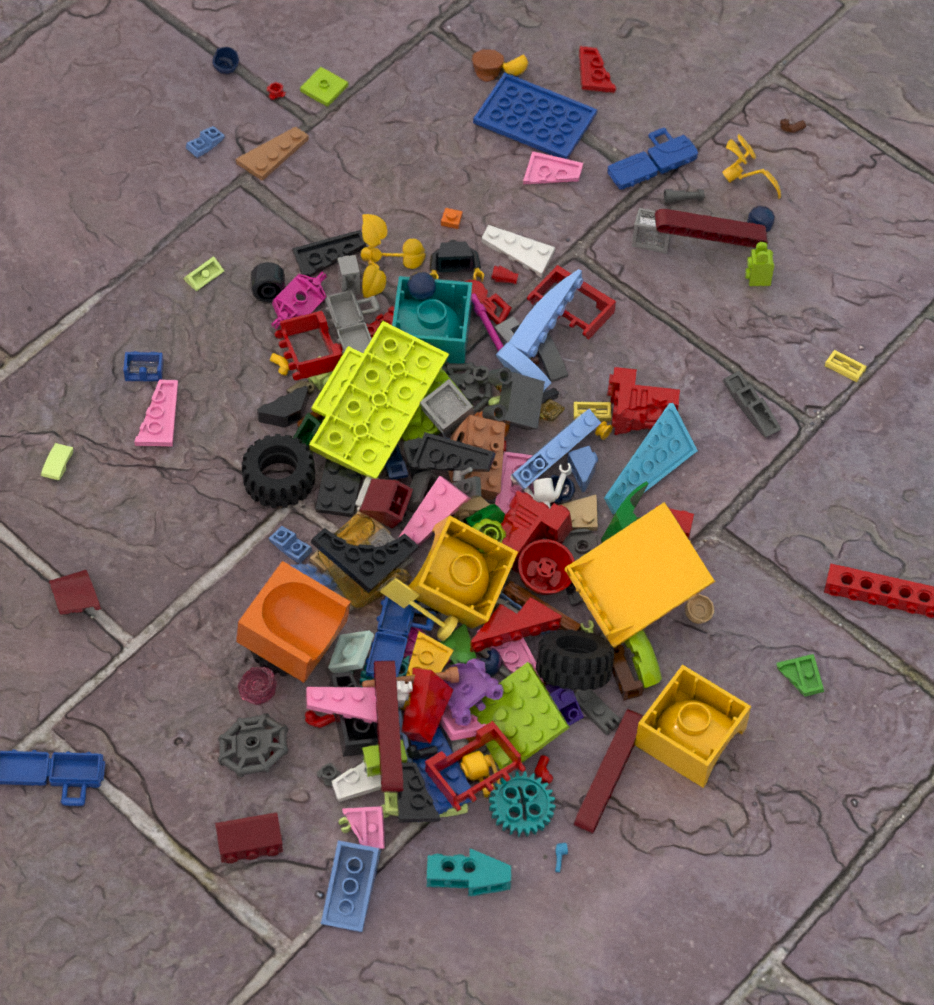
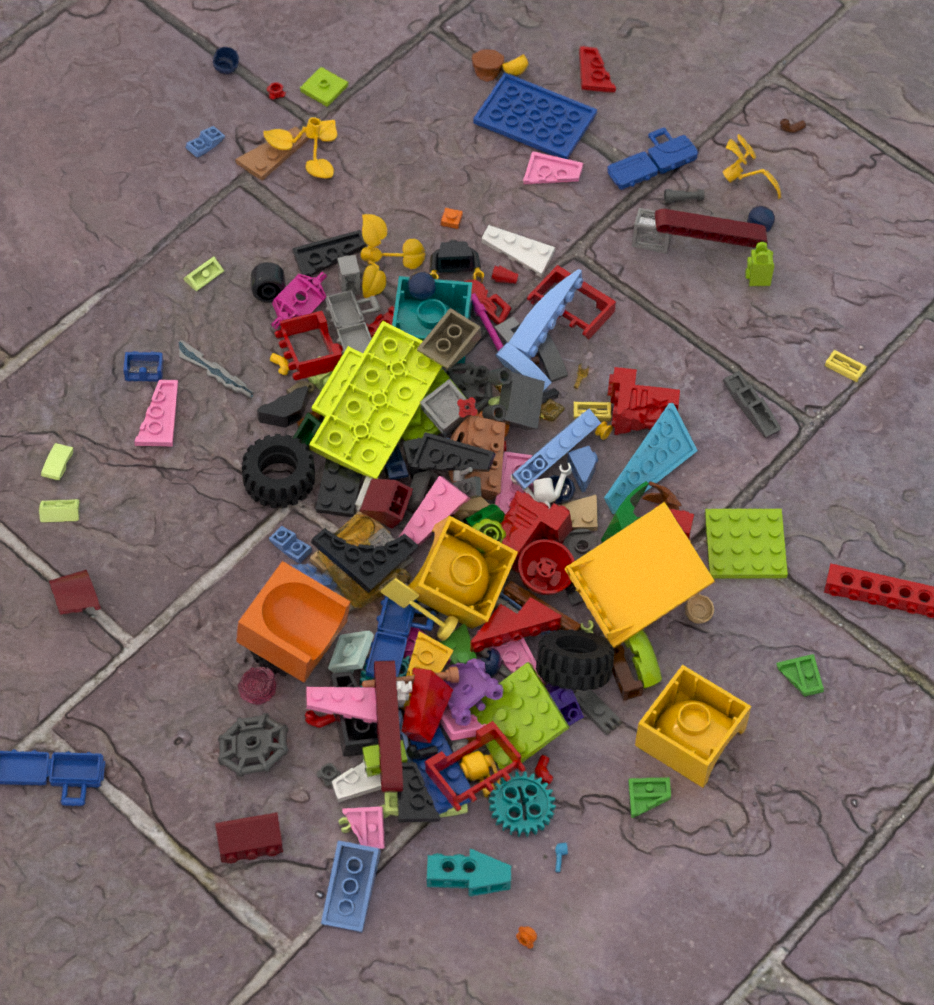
dark red beam [574,709,644,834] -> none
none -> yellowish green slope [39,499,80,522]
none -> light grey sword [179,340,254,398]
none -> yellow plant [263,117,337,179]
none -> dark tan slope [417,308,481,370]
none -> red plate [457,397,477,418]
none -> orange plate [516,926,537,949]
none -> clear yellow hand [574,363,589,389]
none -> bright green wing [628,777,671,818]
none -> dark orange animal [642,482,682,510]
none -> lime plate [705,509,788,579]

